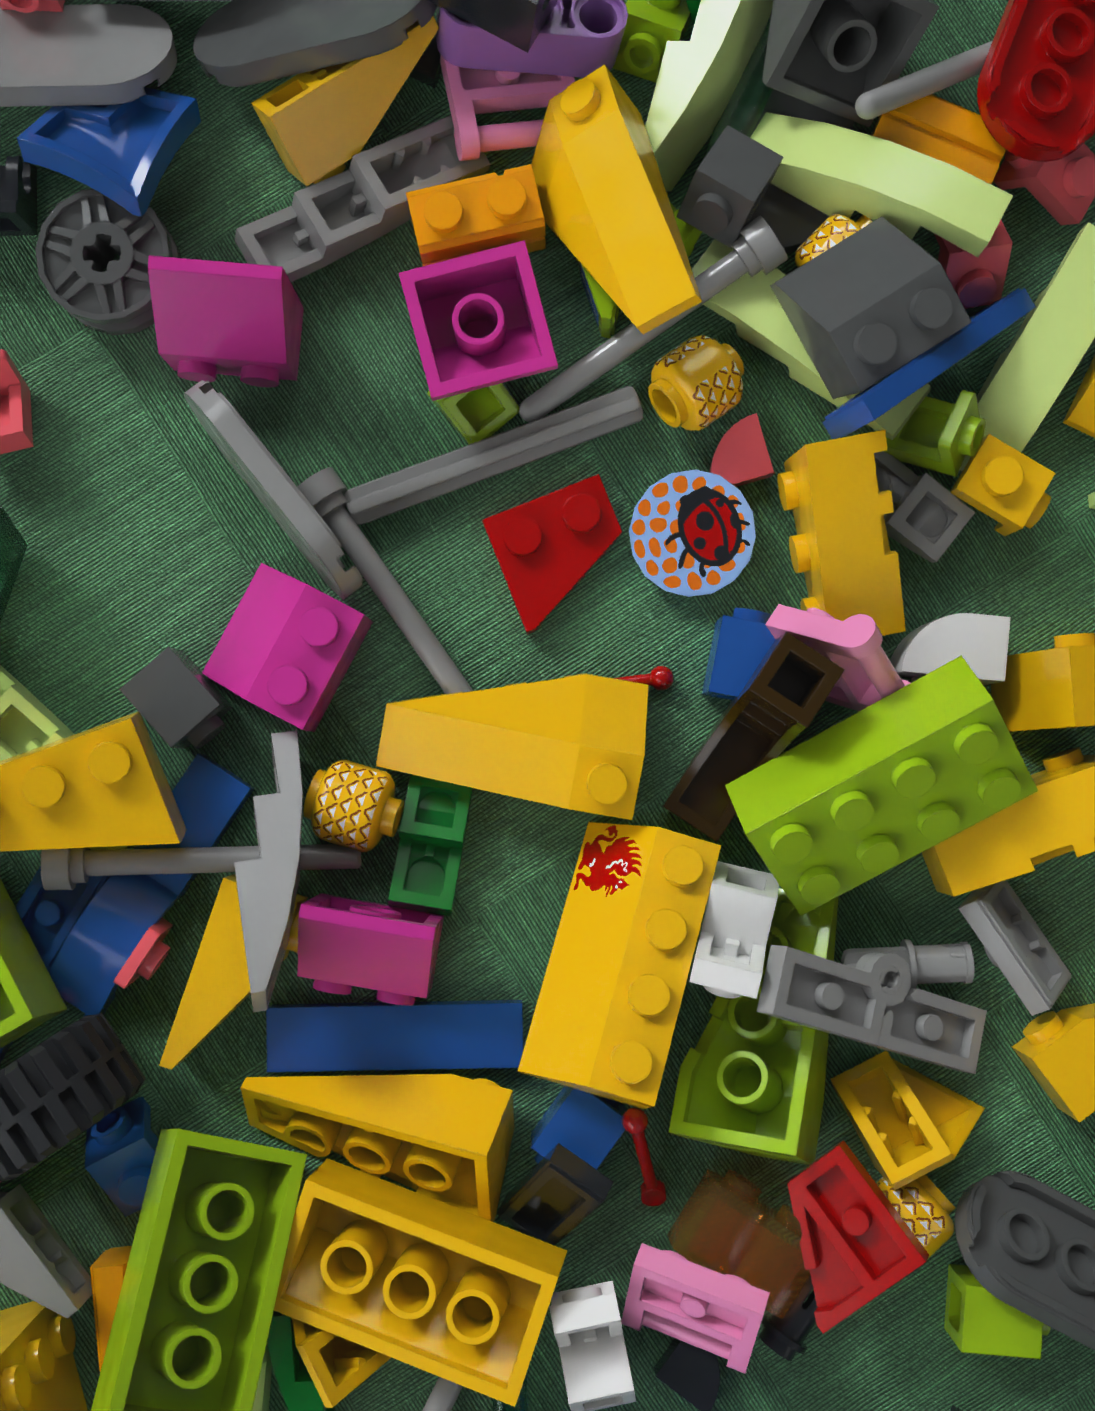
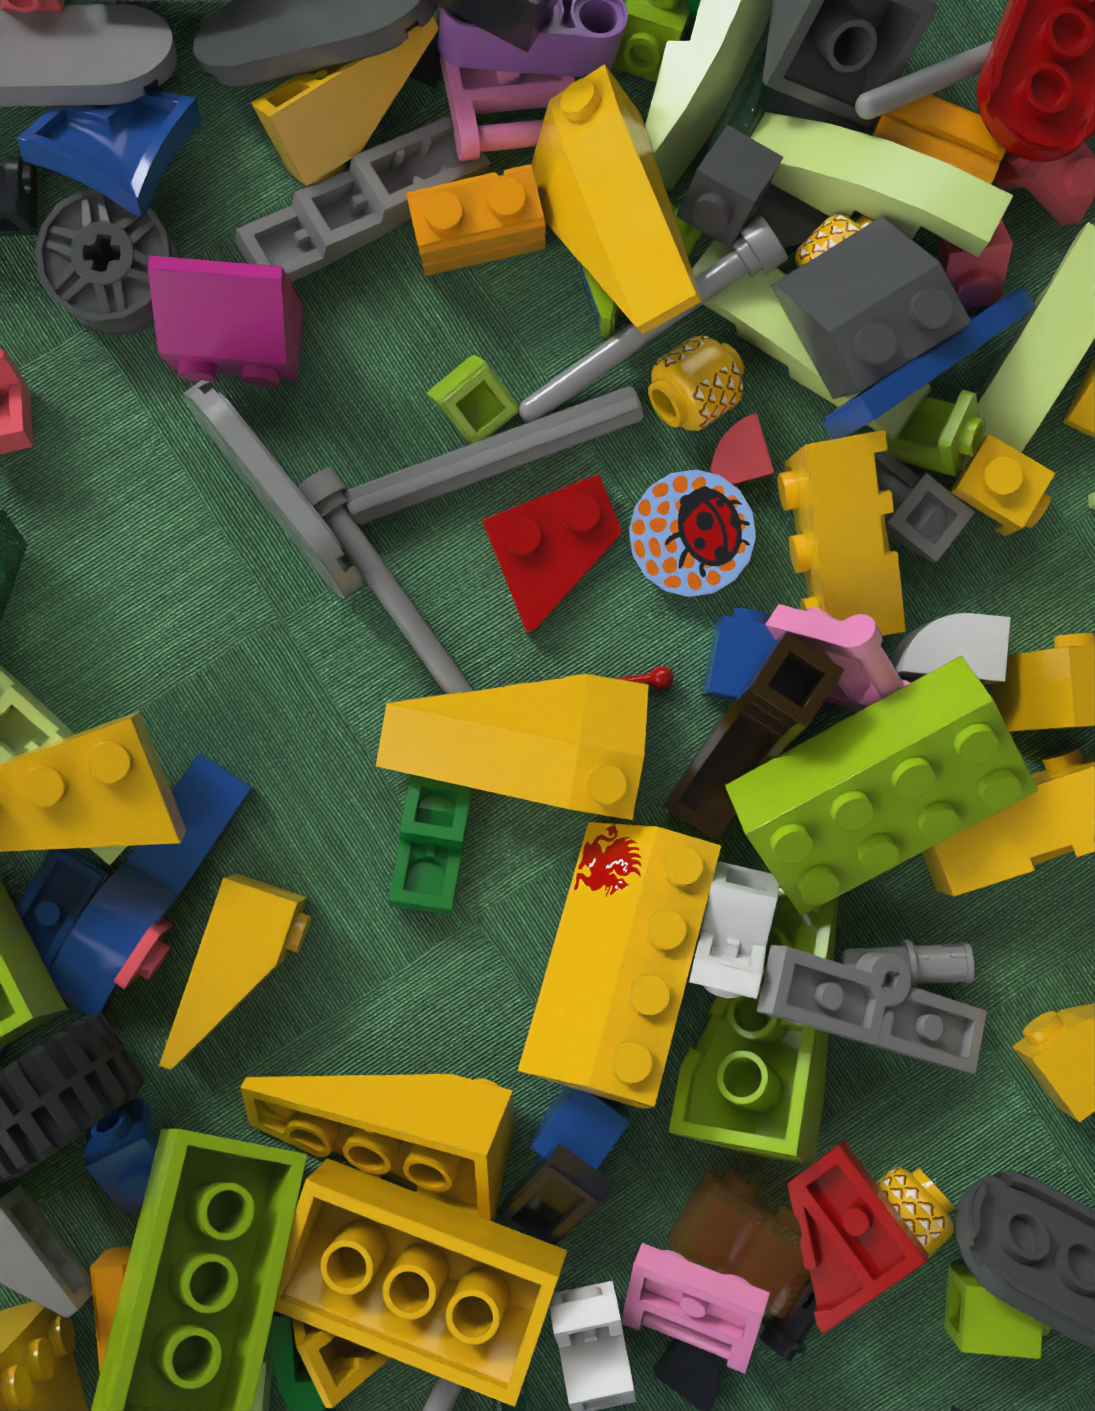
light grey piece [41,844,361,891] -> none
dark grey brick [119,646,233,749] -> none
dark pink slope [202,563,373,732] -> none
light grey slope [234,730,303,1013] -> none
blue tile [266,1000,523,1072] -> none
dark pink slope [297,893,444,1006] -> none
yellow head [303,760,404,852] -> none
dark pink slope [399,240,558,401] -> none
red hinge [622,1107,666,1206] -> none
yellow slope [830,1050,985,1190] -> none
light grey plate [958,880,1072,1016] -> none

